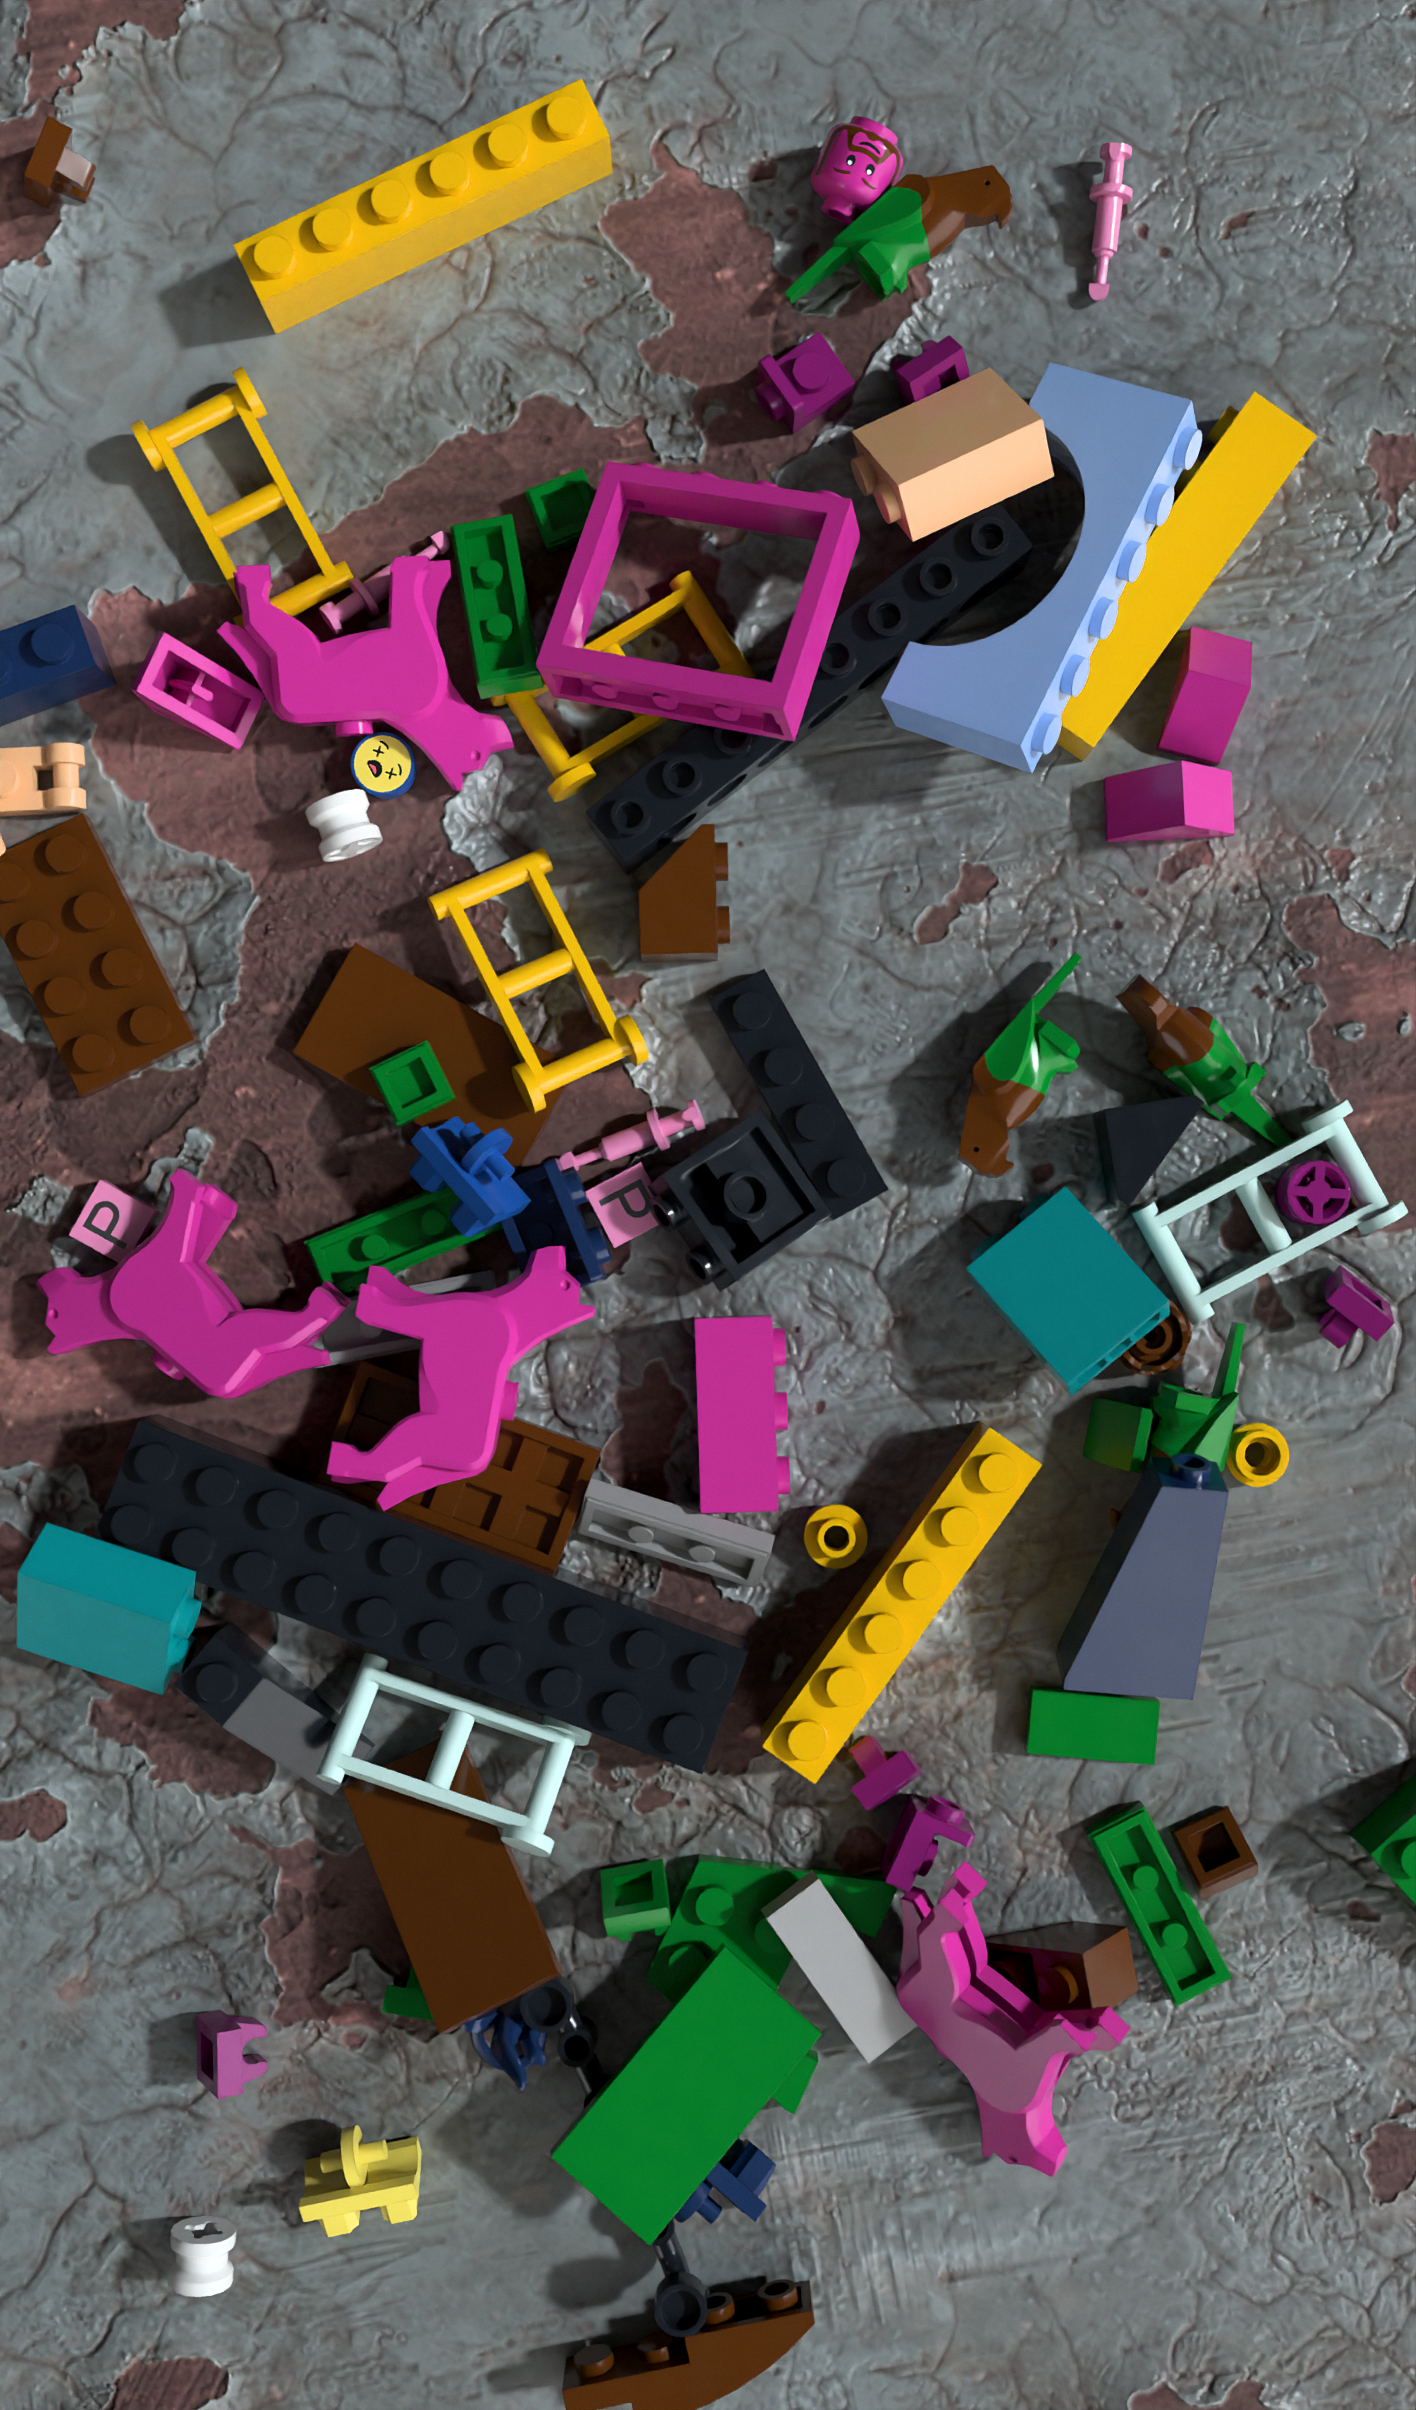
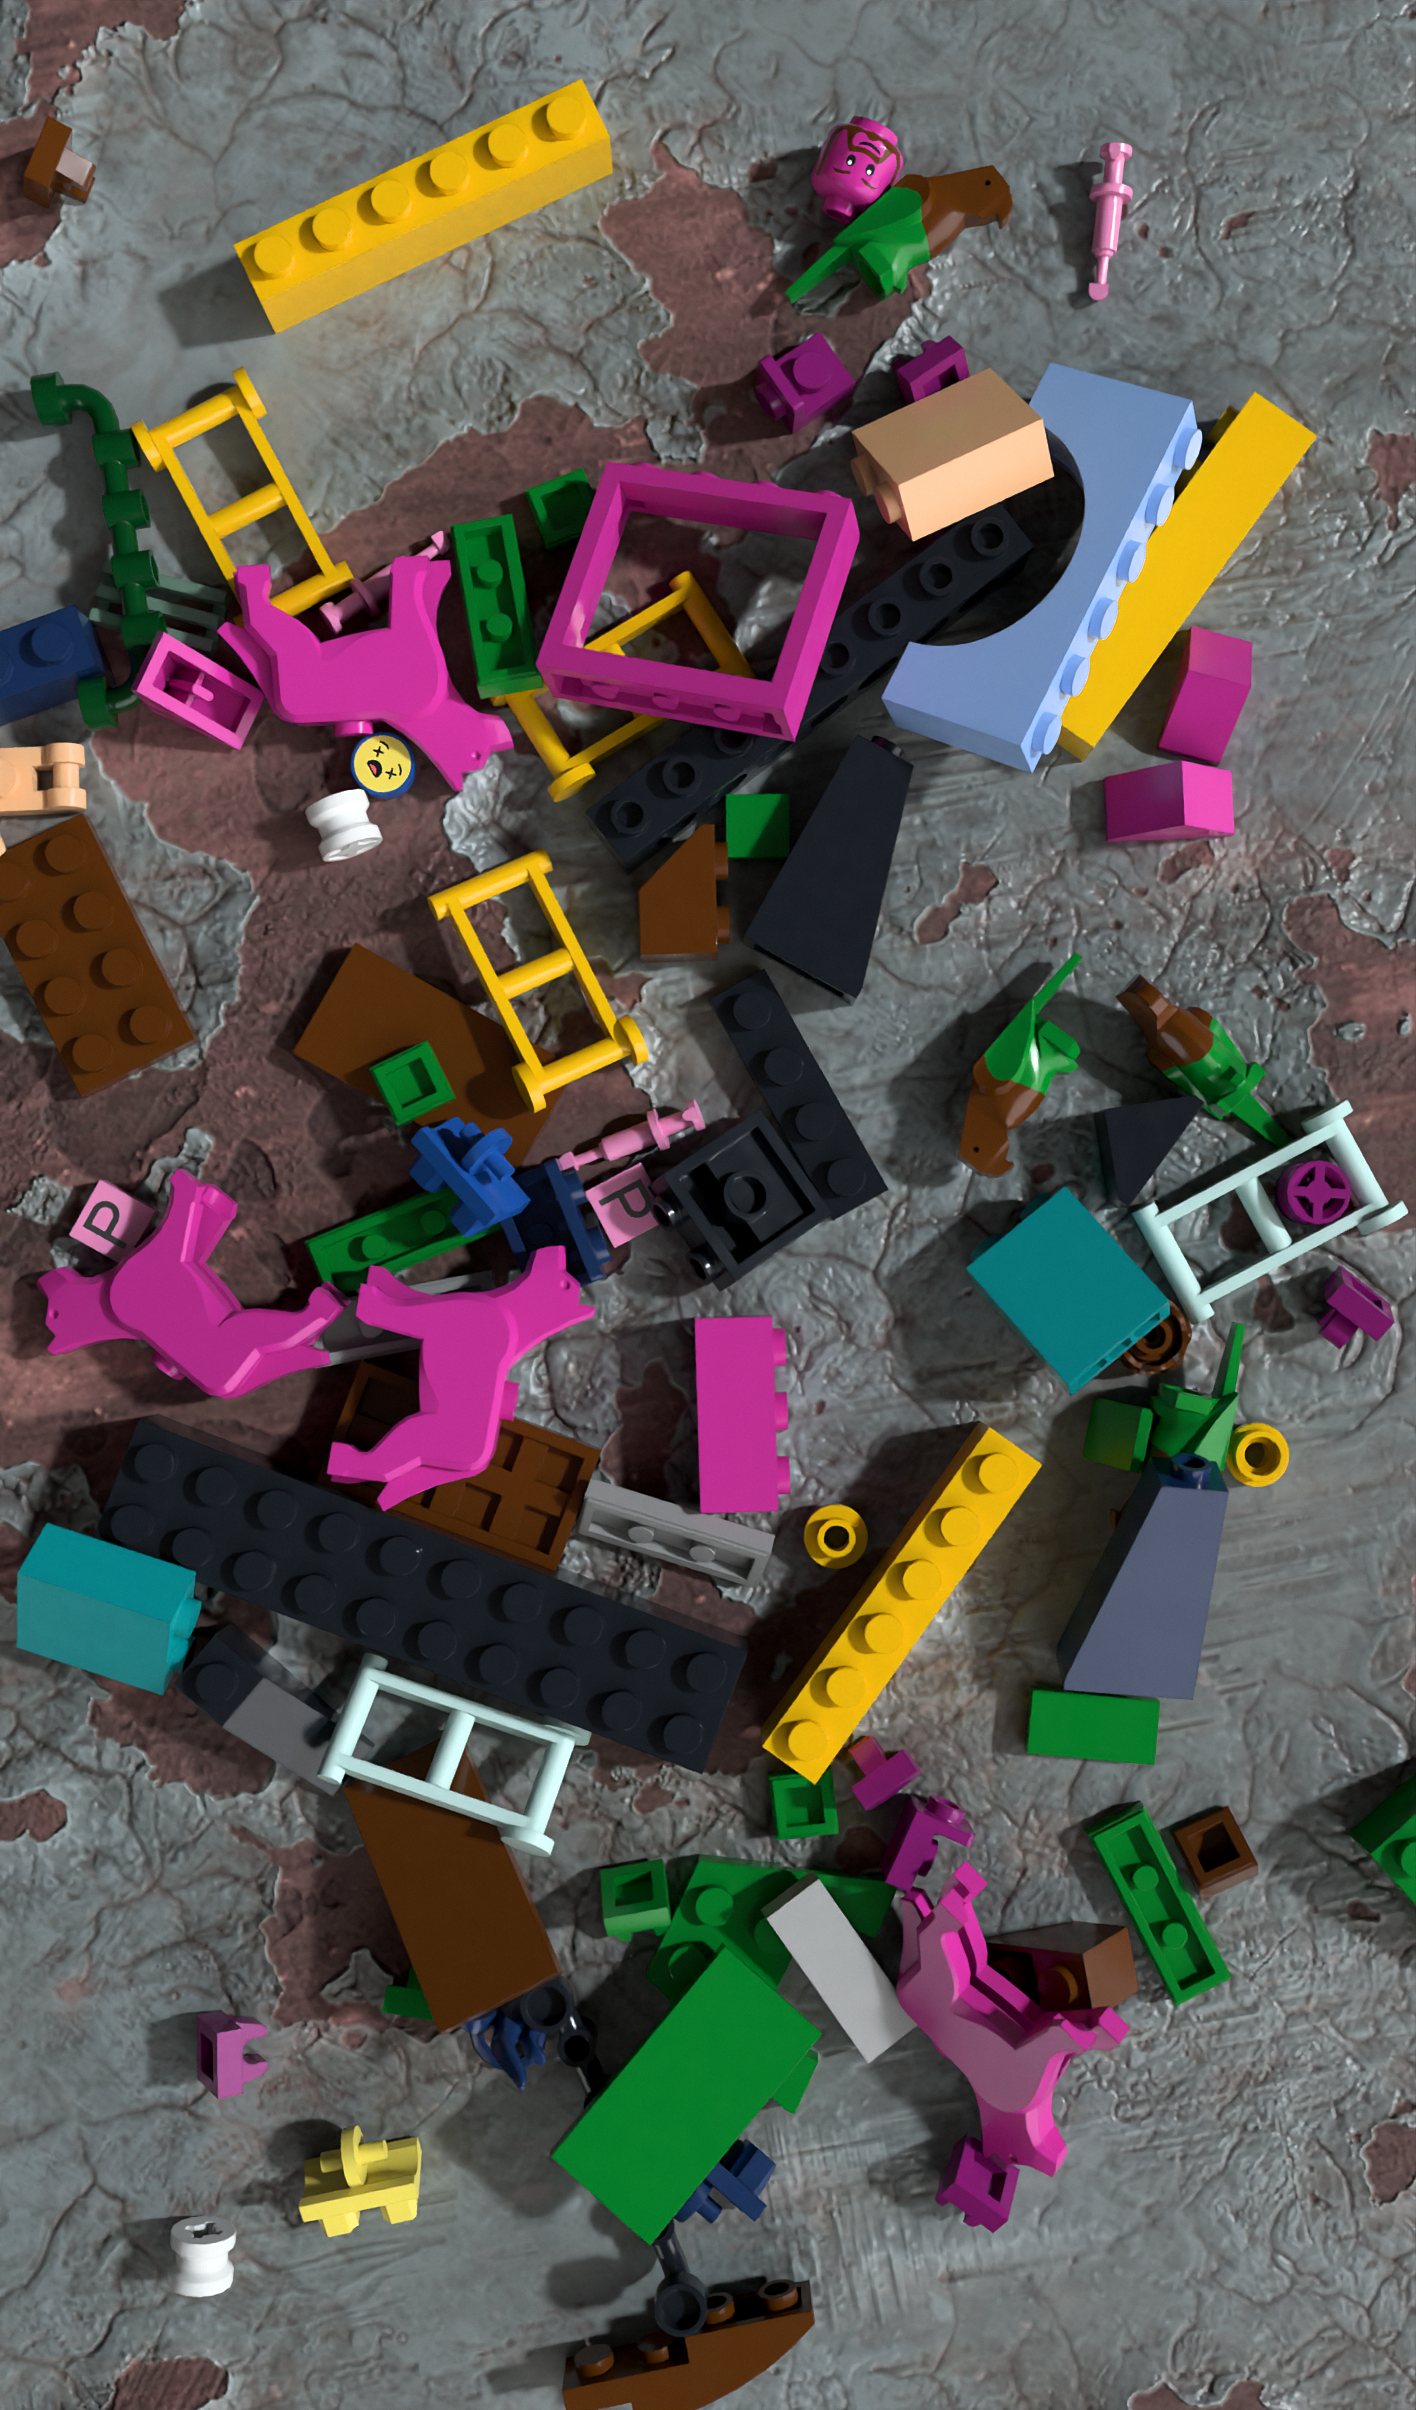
none -> dark green bar [30,372,168,732]
none -> sand green tile [88,559,231,658]
none -> green tile [726,794,790,861]
none -> black slope [743,734,914,1005]
none -> green tile [768,1765,839,1841]
none -> magenta tile [935,2133,1020,2233]

